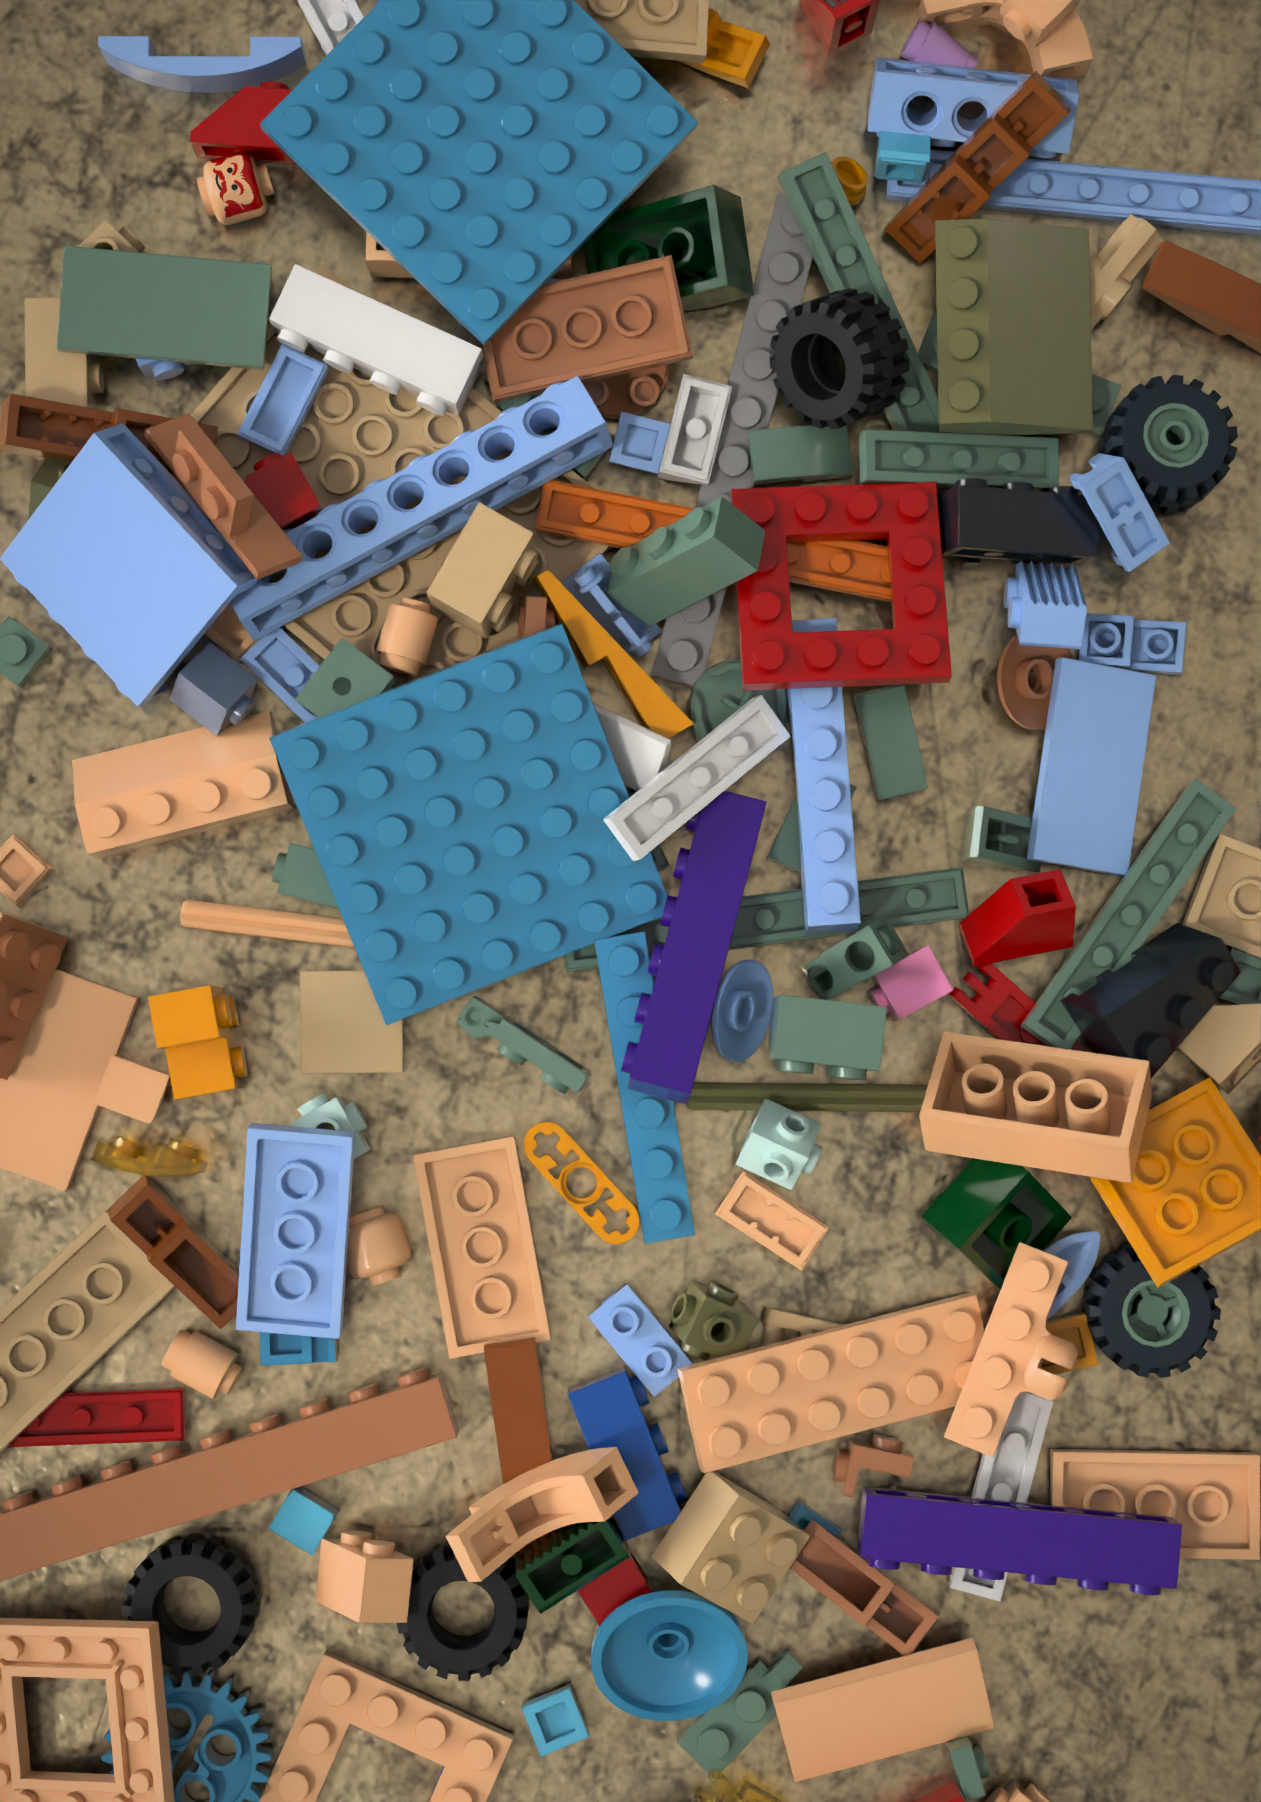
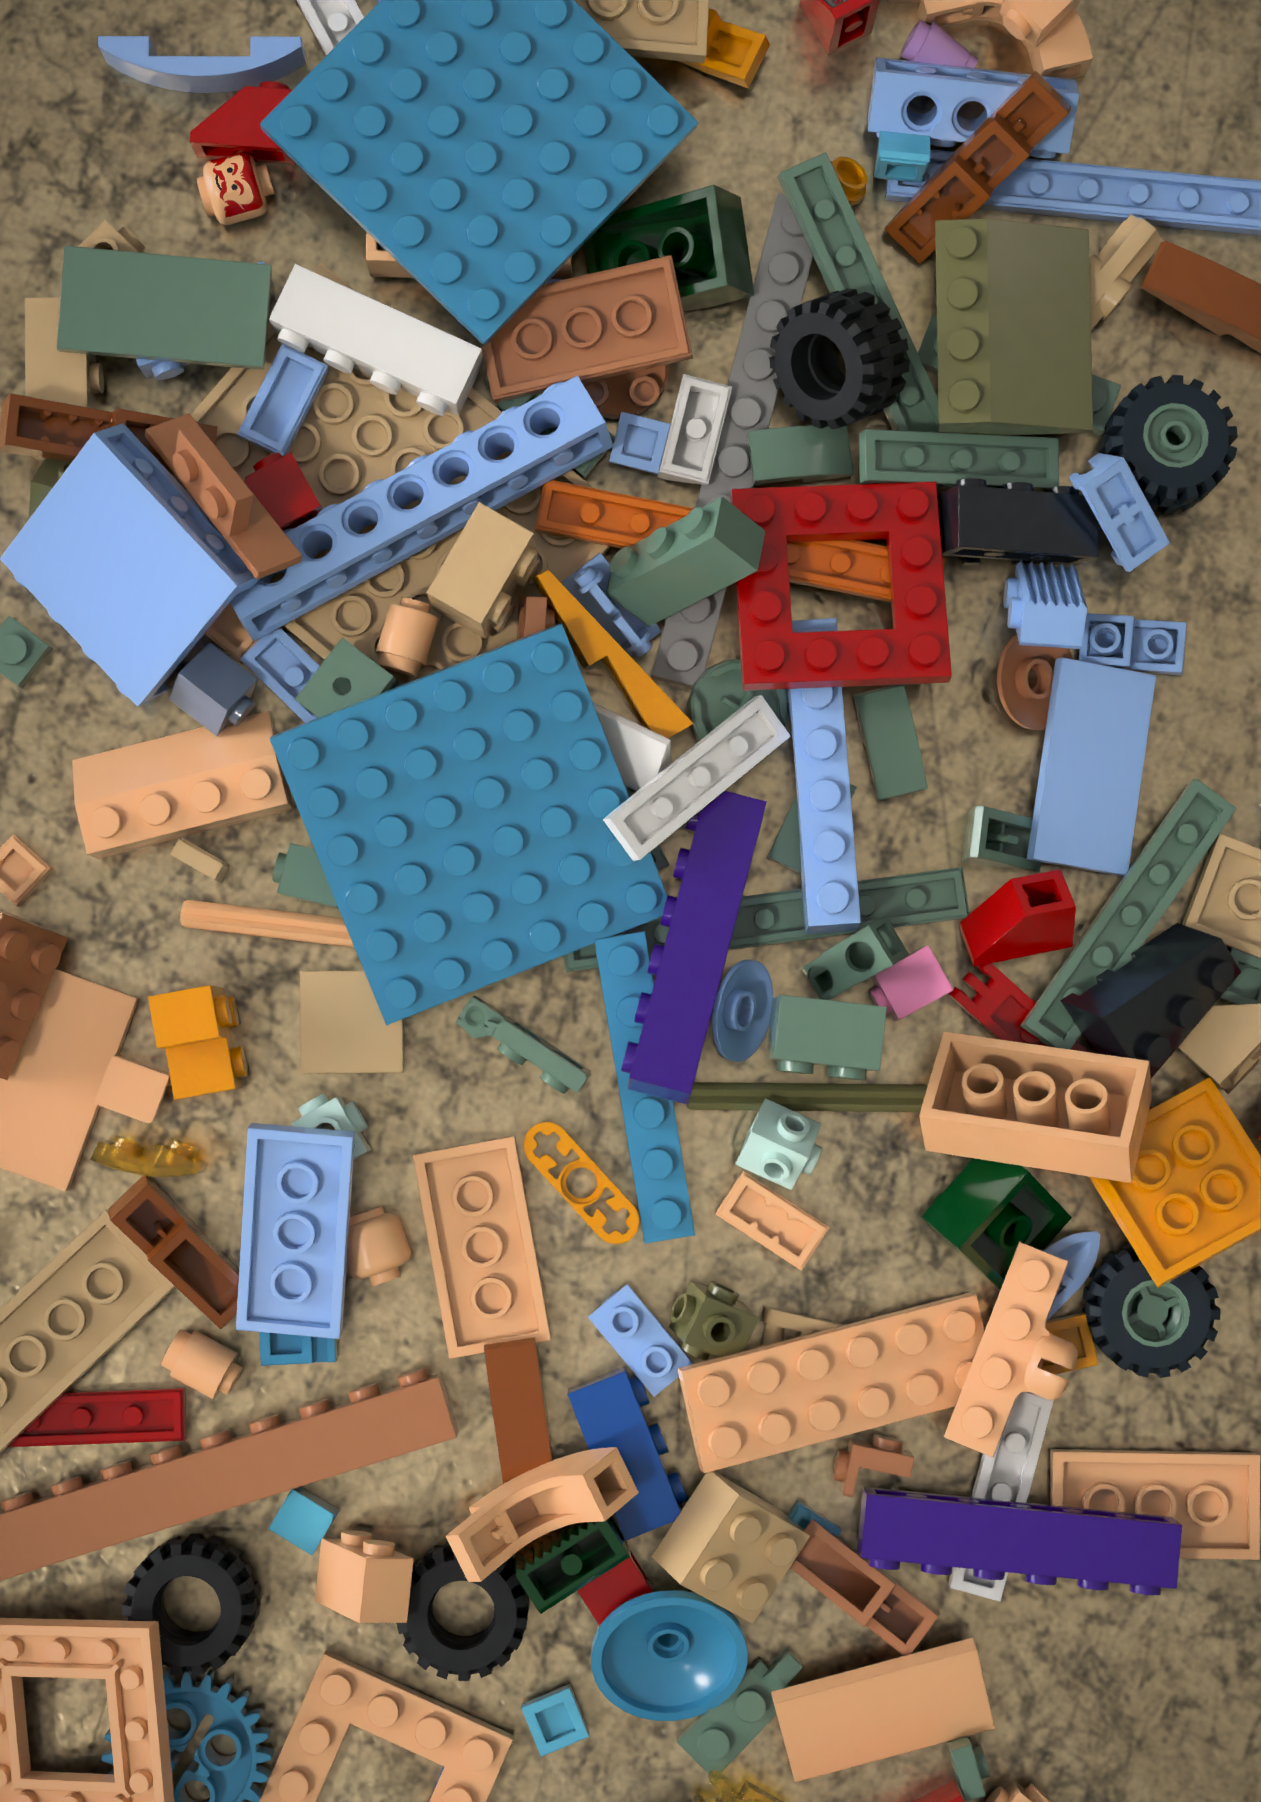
none -> tan tile [170,838,230,883]

